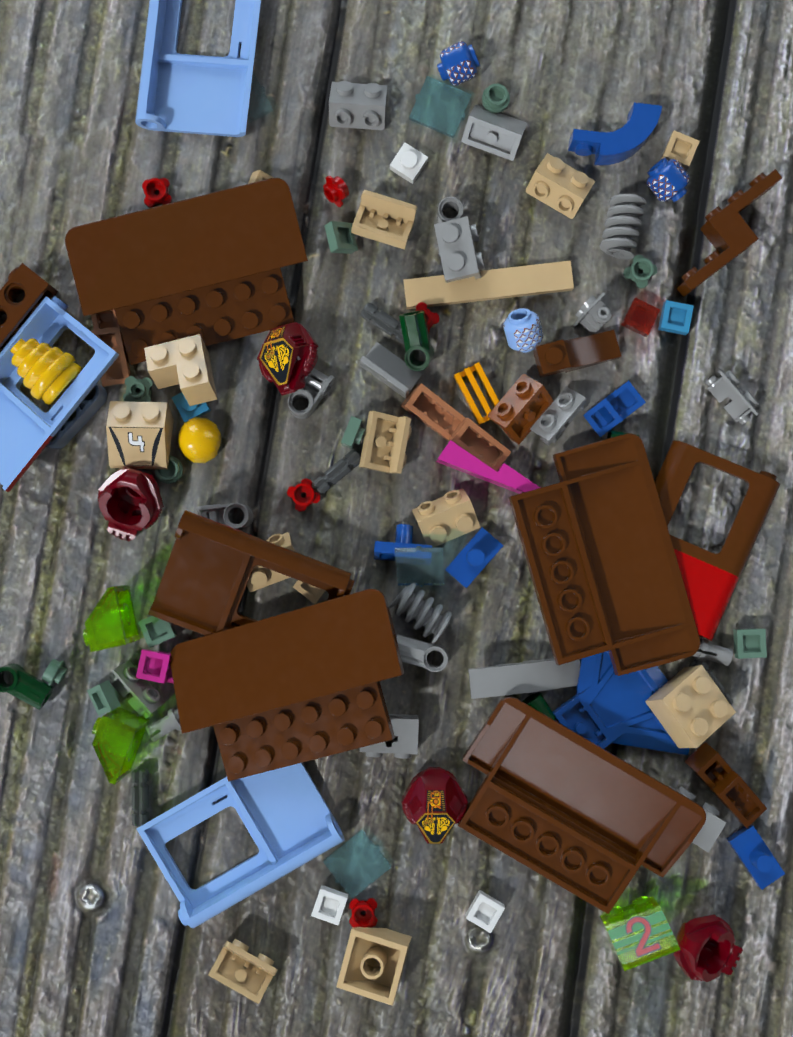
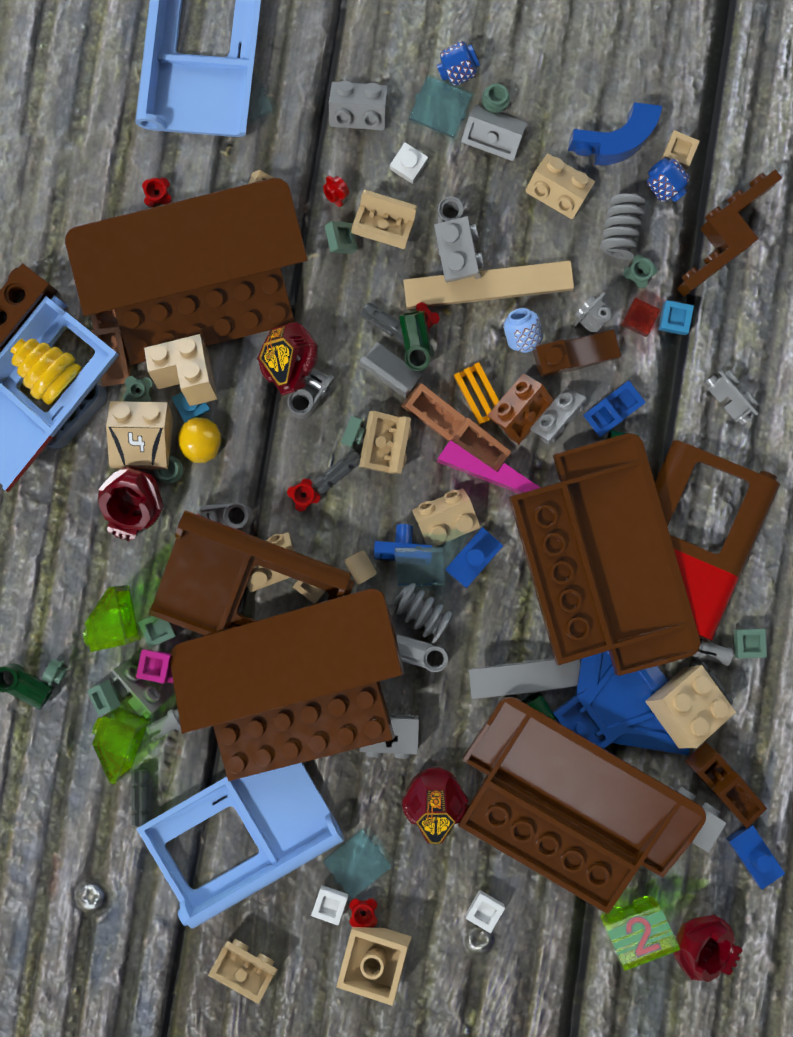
none -> tan slope [344,551,377,584]

